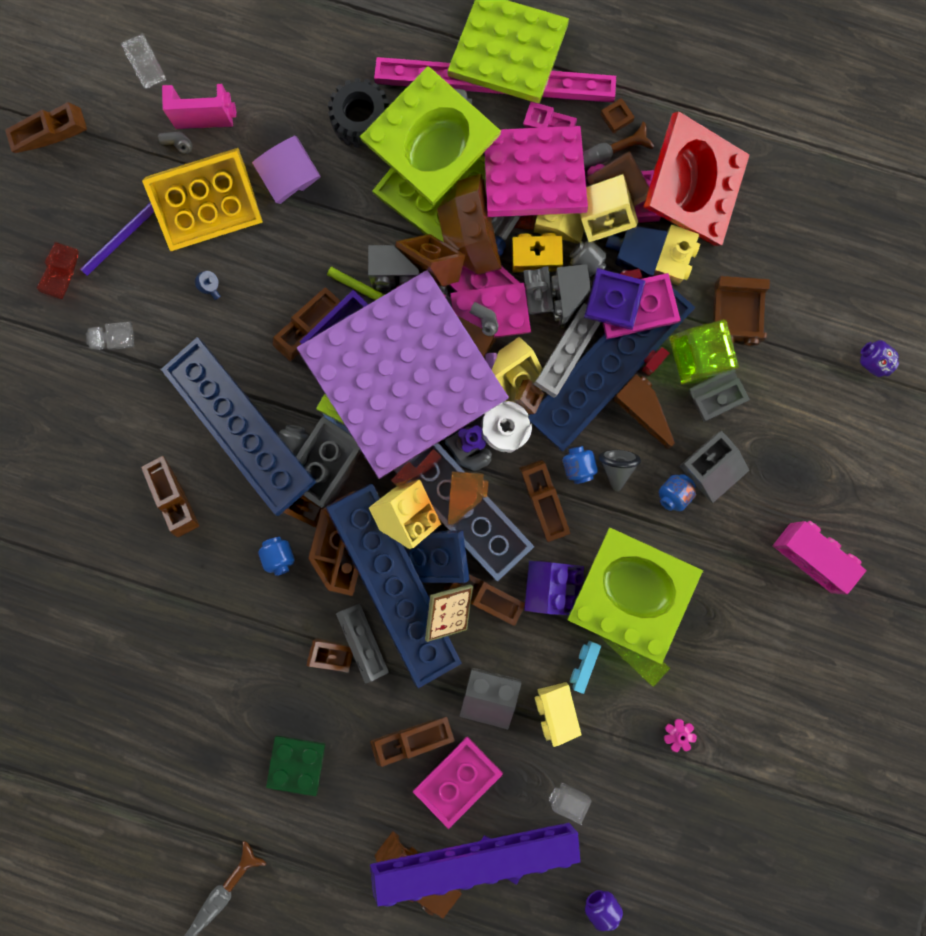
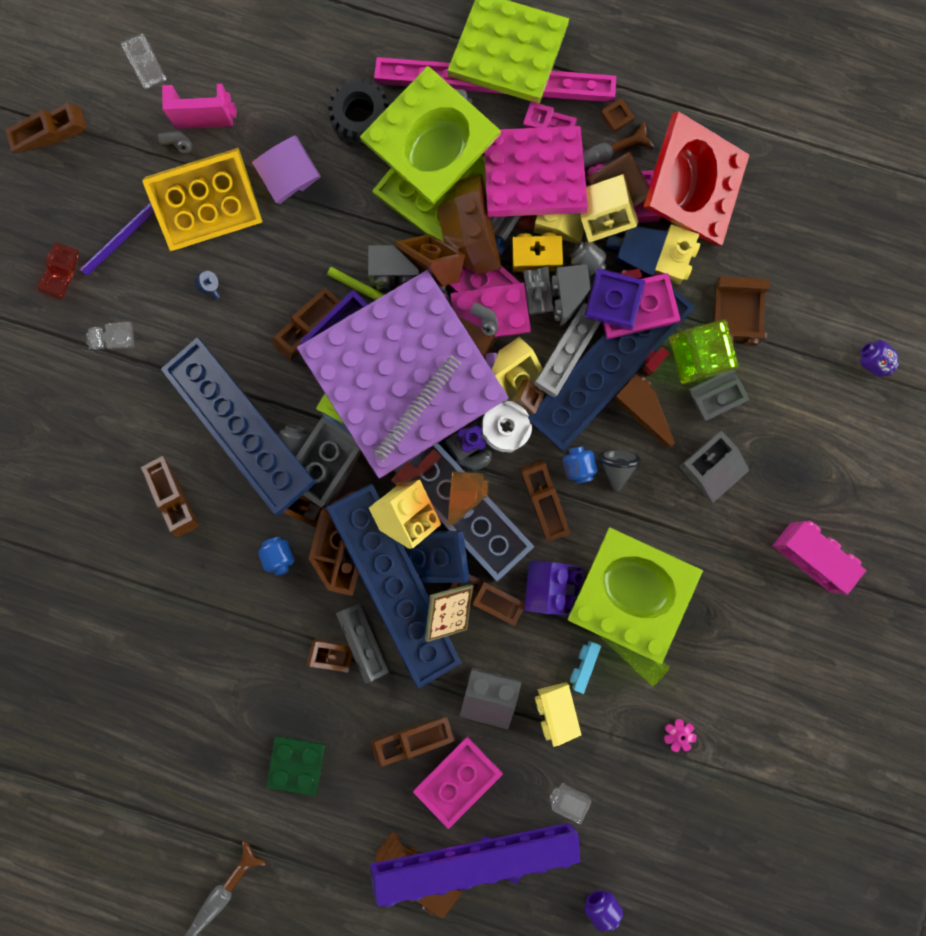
blue head [659,474,696,511] -> none
none -> light grey piece [375,355,461,462]

